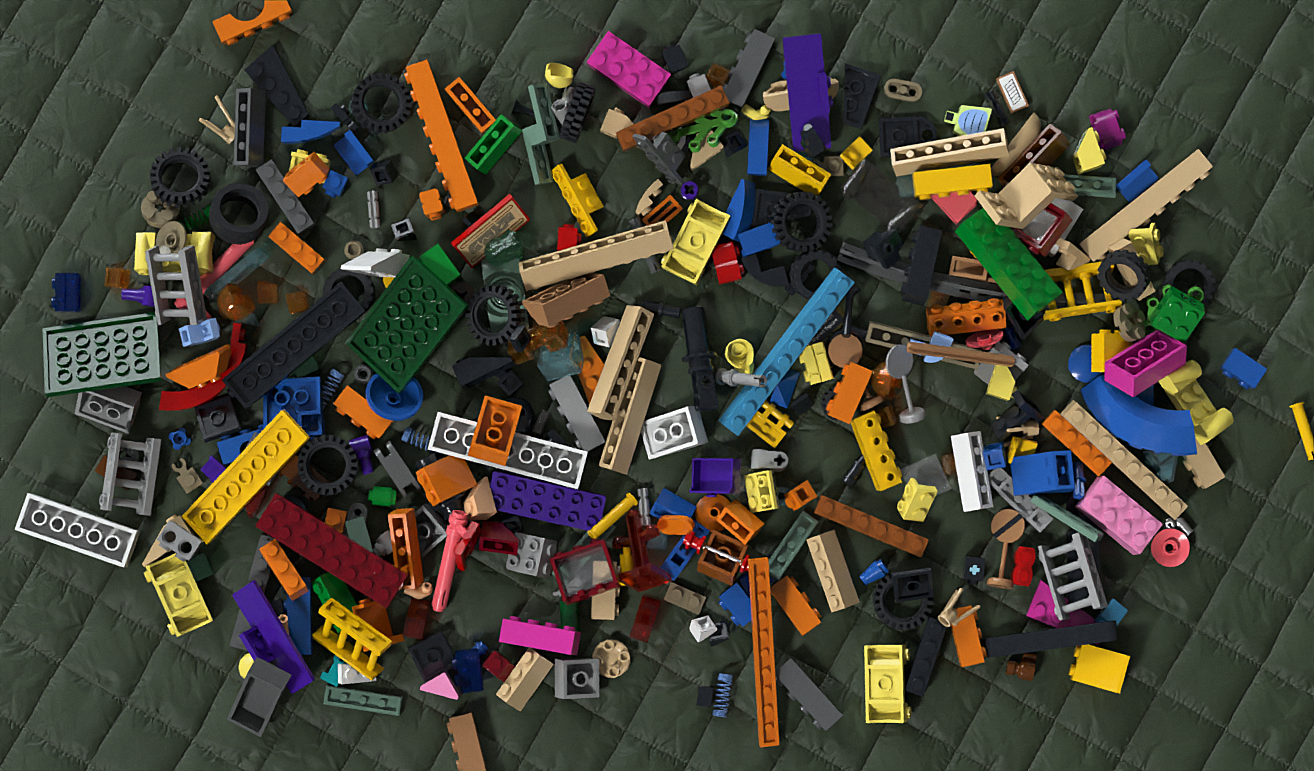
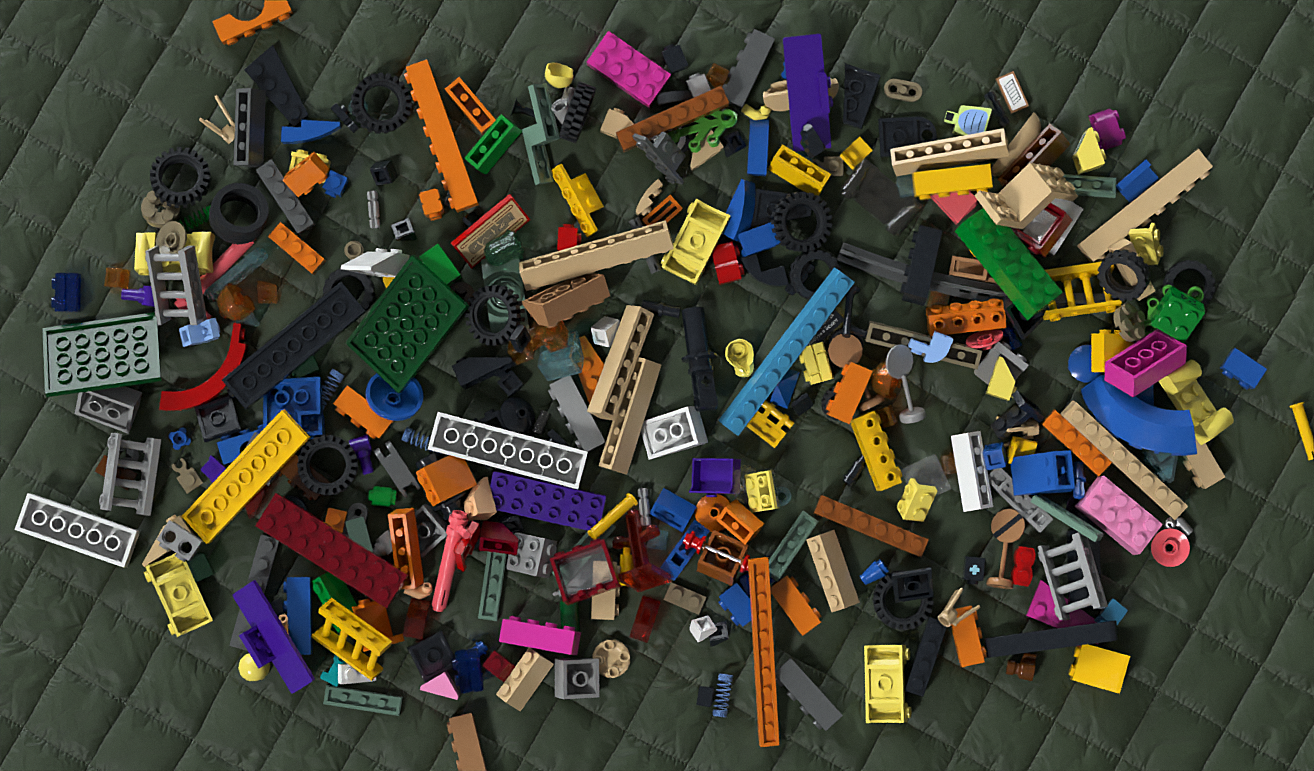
orange wedge [165,344,232,389] -> none
dark grey piece [227,657,291,737] -> none
orange brick [259,539,308,601] -> none
clear orange slope [285,291,308,314] -> none
blue panel [334,130,374,175] -> none
dark grey plate [354,364,373,384] -> none
orange slope [468,395,522,466] -> none
orange tile [657,515,695,535] -> none
dark purple bush [681,181,698,200] -> none
light grey pin [715,368,767,388] -> none
light grey piece [751,449,788,472] -> none
orange brick [784,480,817,511] -> none
black brick [862,228,904,269] -> none
medium nougat axle [906,342,1015,367] -> none
tan slope [1055,238,1090,270] -> none
none -> sand green tile [478,552,507,621]

